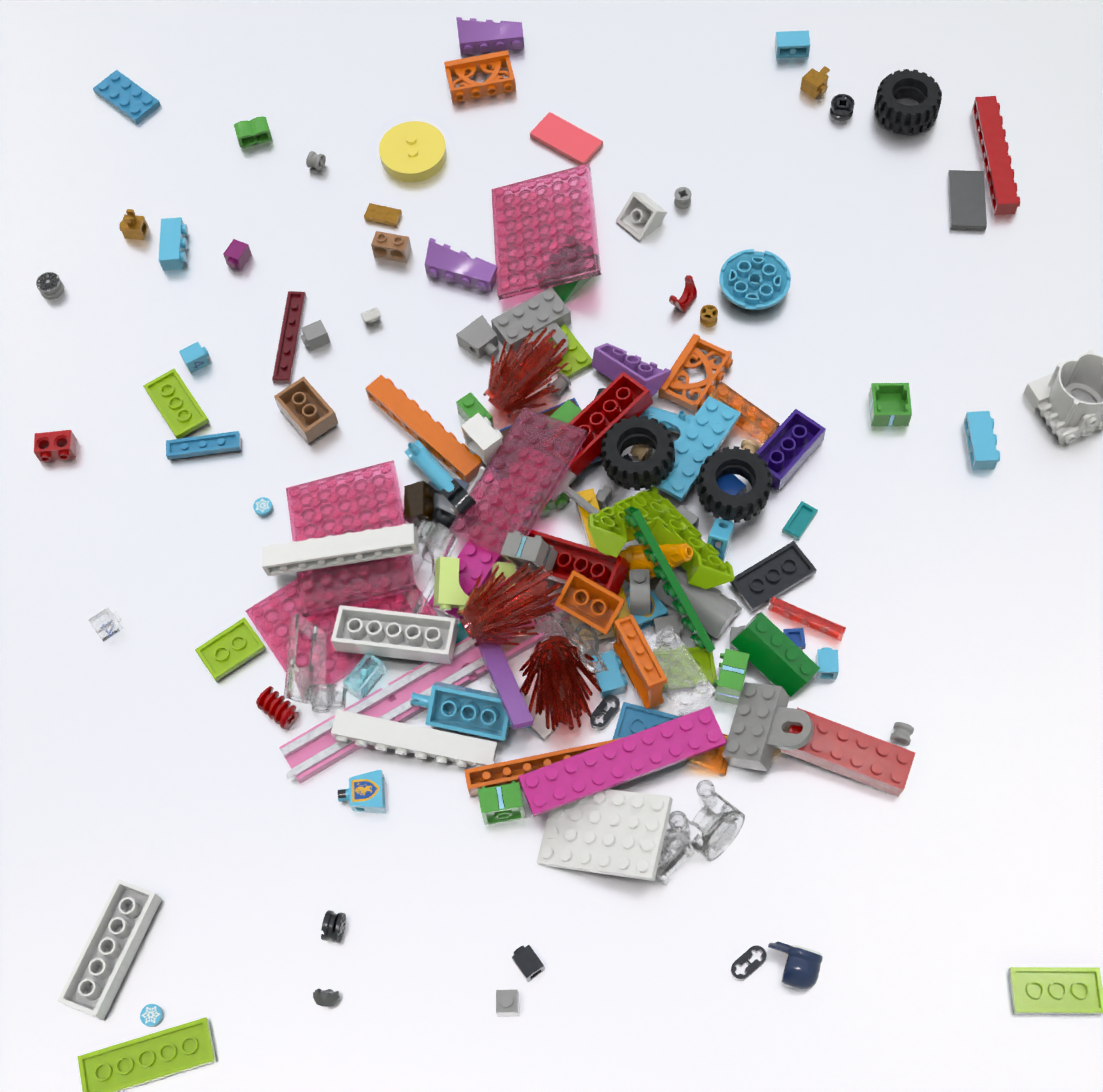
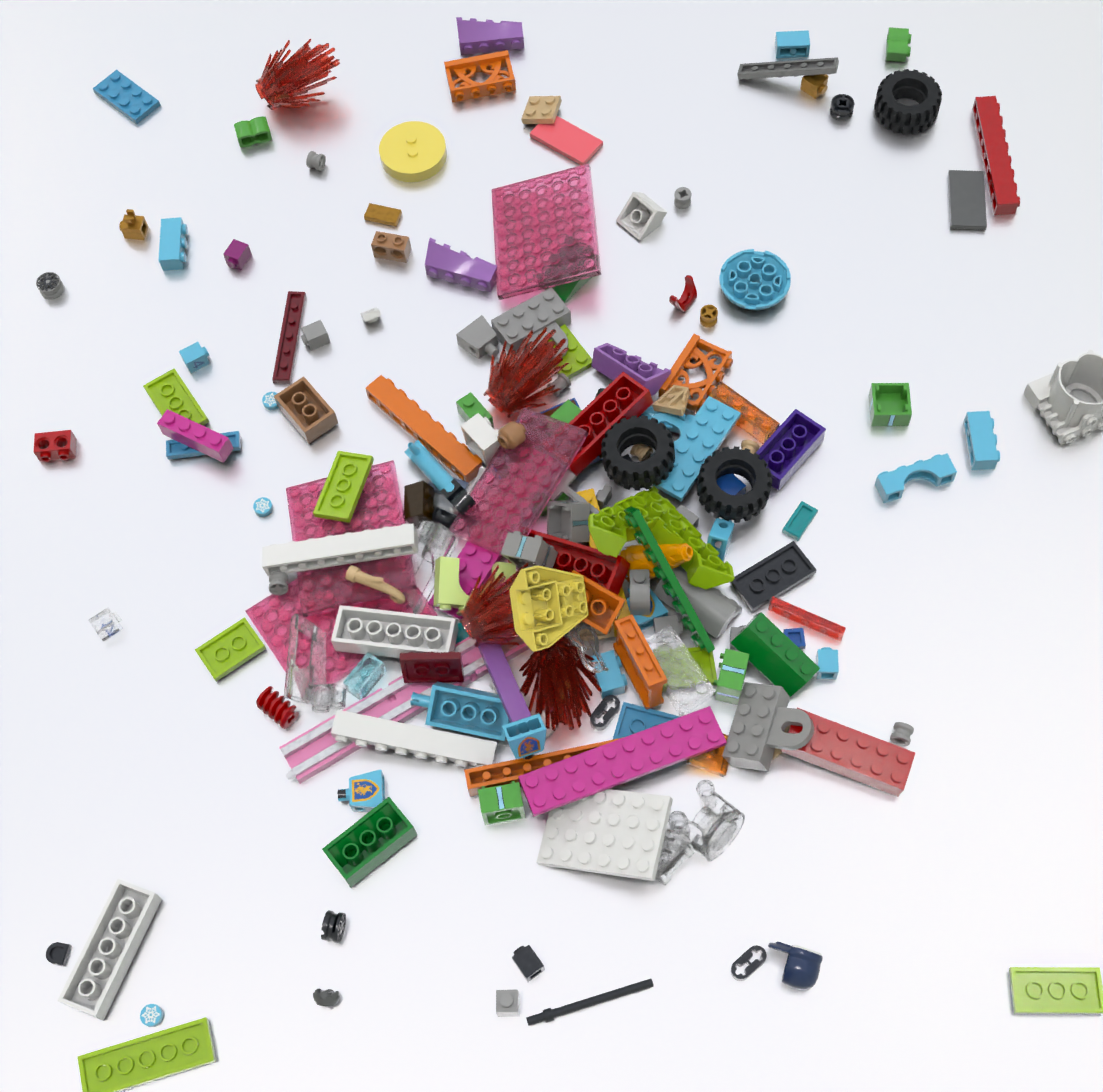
none -> black tile [46,942,72,967]
none -> dark pink brick [157,409,234,463]
none -> clear red plant [255,39,340,110]
none -> medium azure tile [262,392,278,410]
none -> light grey wheel [269,571,288,595]
none -> lime plate [313,451,374,523]
none -> green slope [322,797,418,887]
none -> tan plant [345,565,406,604]
none -> dark red plate [399,651,464,683]
none -> medium nougat head [497,421,526,450]
none -> medium azure torso [502,714,546,759]
none -> light yellow wedge [509,565,589,652]
none -> tan plate [521,96,562,124]
none -> black bar [526,978,654,1026]
none -> light grey container [547,500,590,543]
none -> tan wing [652,385,690,416]
none -> flat silver plate [737,57,839,80]
none -> medium azure arch [875,453,957,503]
none -> bright green brick [886,27,911,62]

